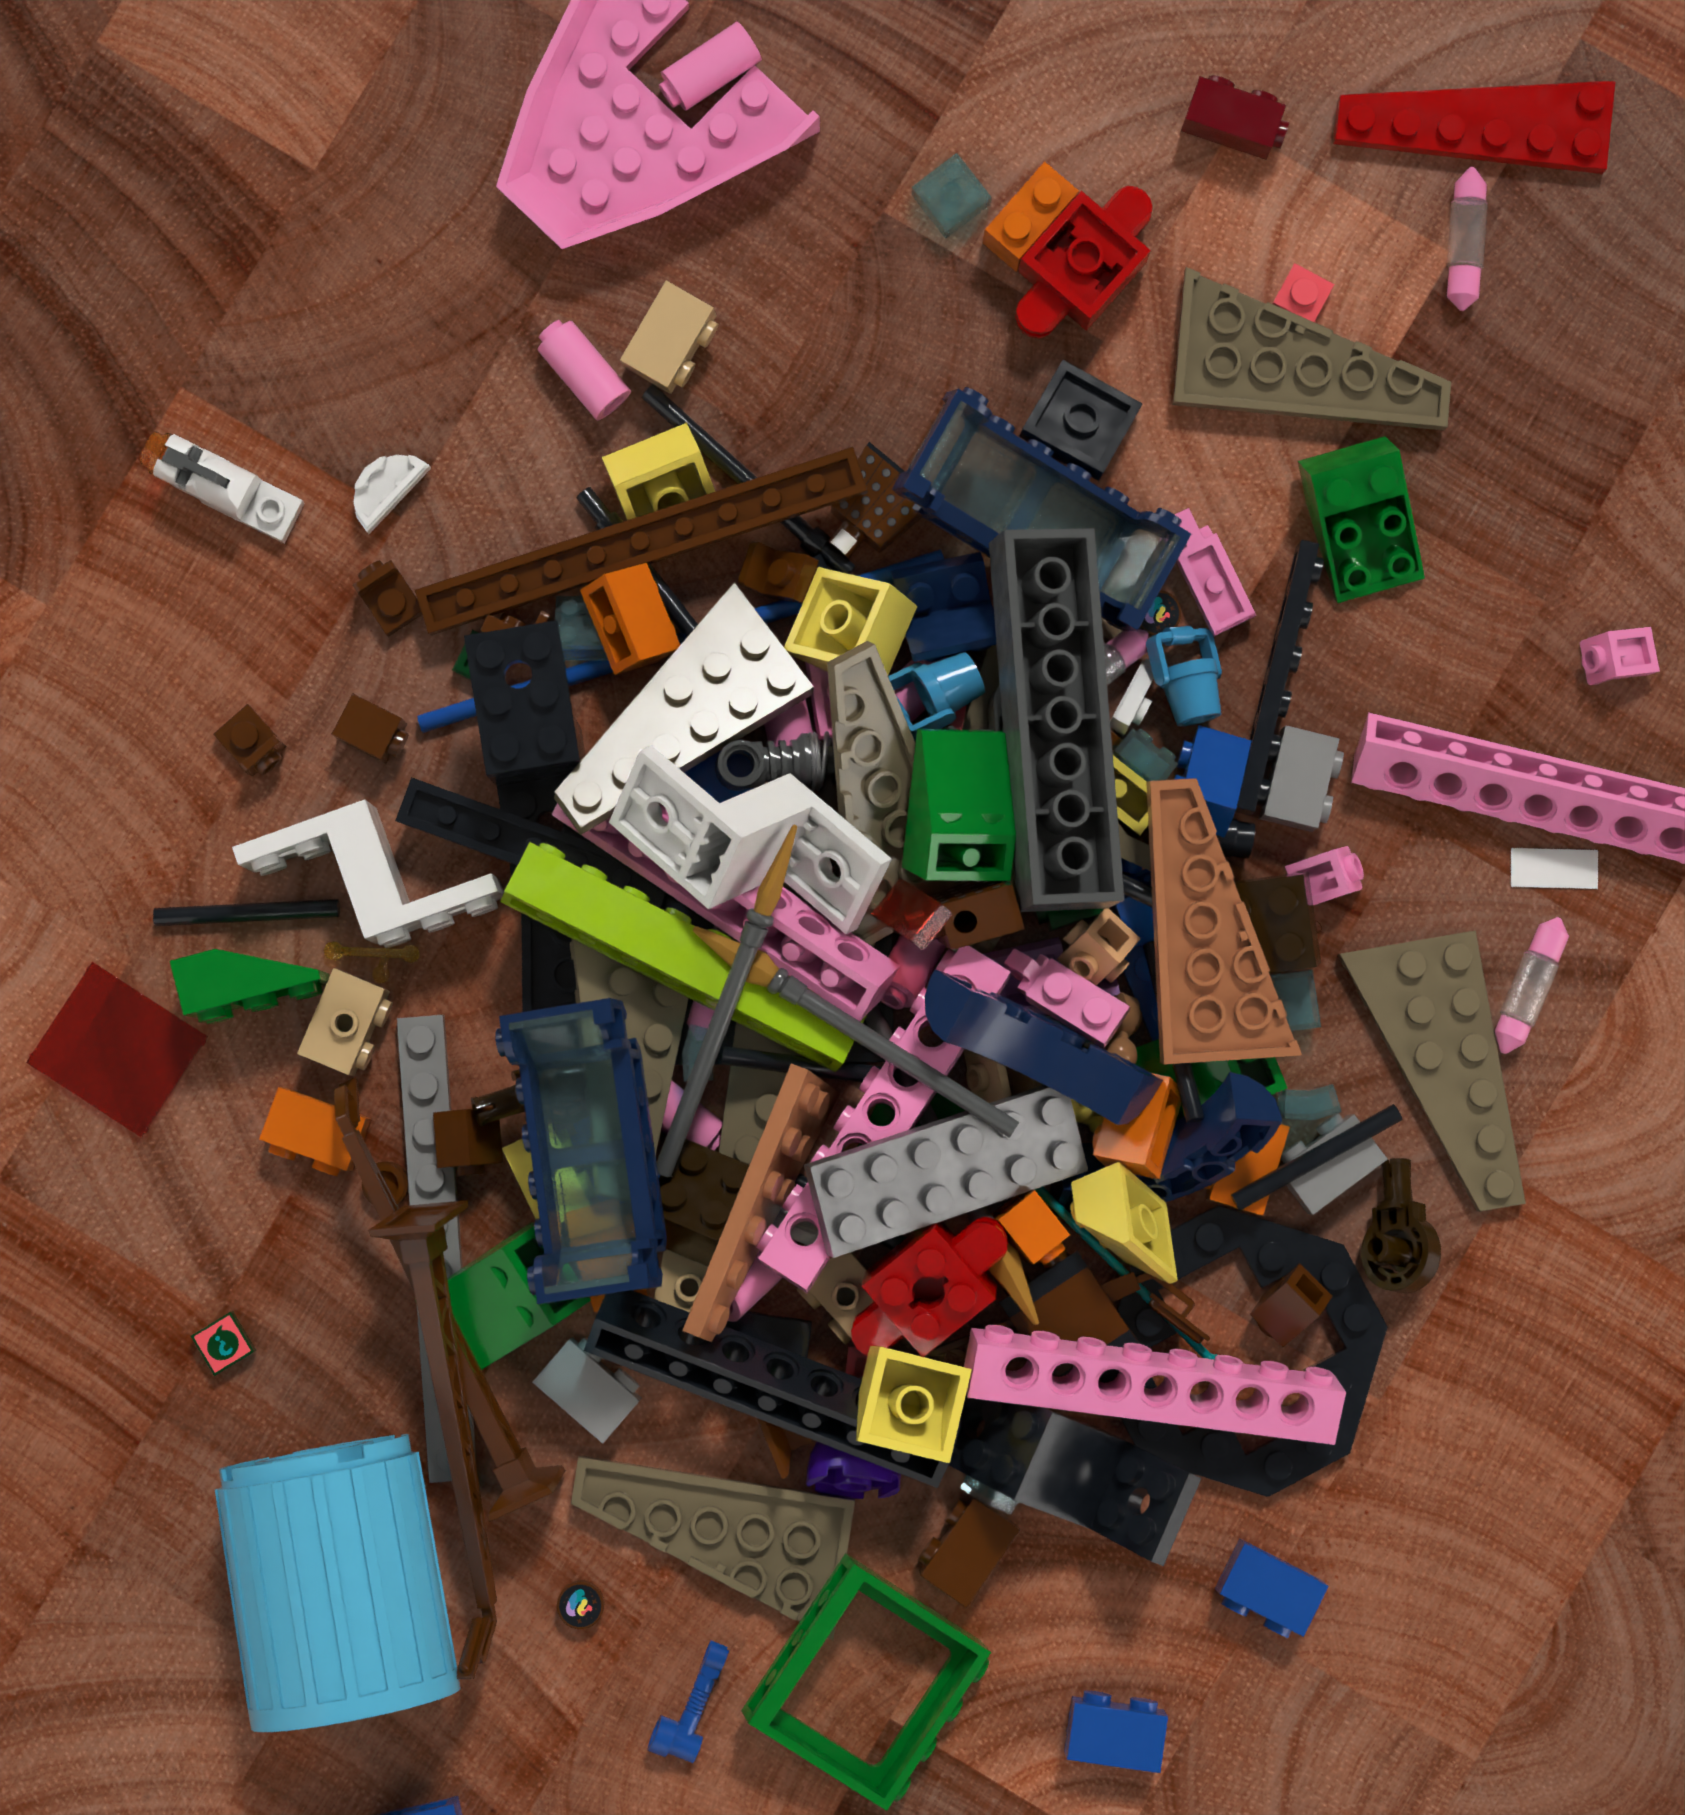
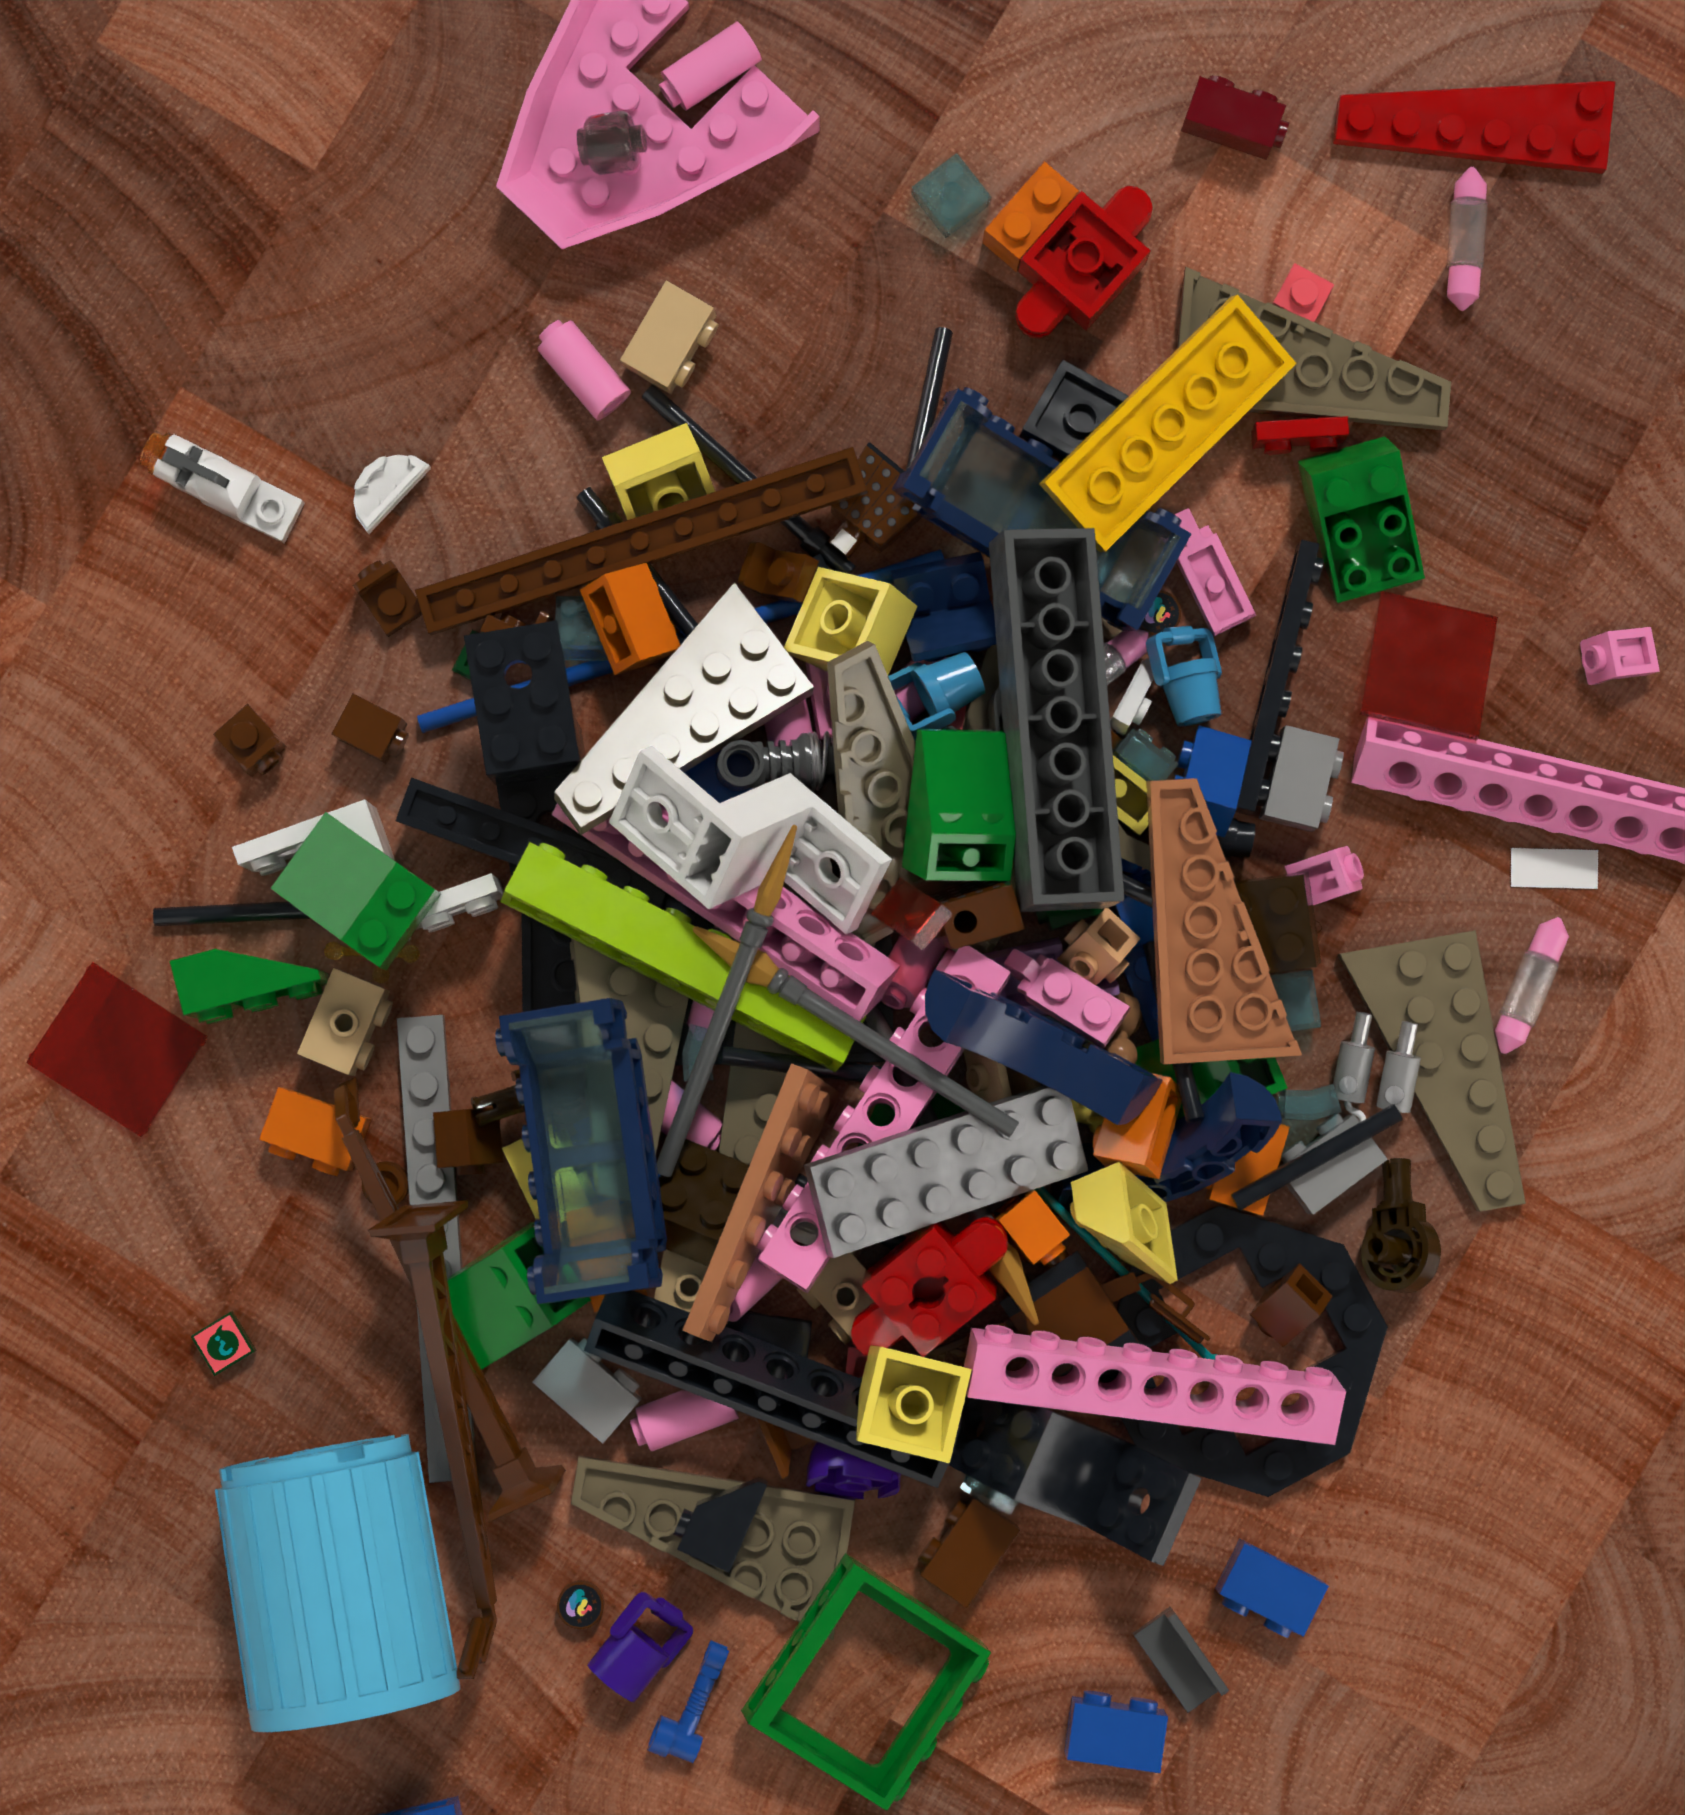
none -> green slope [271,812,441,970]
none -> clear smoke head [577,111,647,175]
none -> dark purple piece [587,1592,693,1702]
none -> bright pink brick [630,1390,739,1452]
none -> black slope [673,1477,768,1572]
none -> black bar [905,327,953,477]
none -> yellow plate [1039,294,1297,552]
none -> dark grey panel [1133,1607,1229,1713]
none -> red plate [1251,416,1349,455]
none -> light grey piece [1331,1012,1421,1122]
none -> clear red piece [1359,591,1498,741]

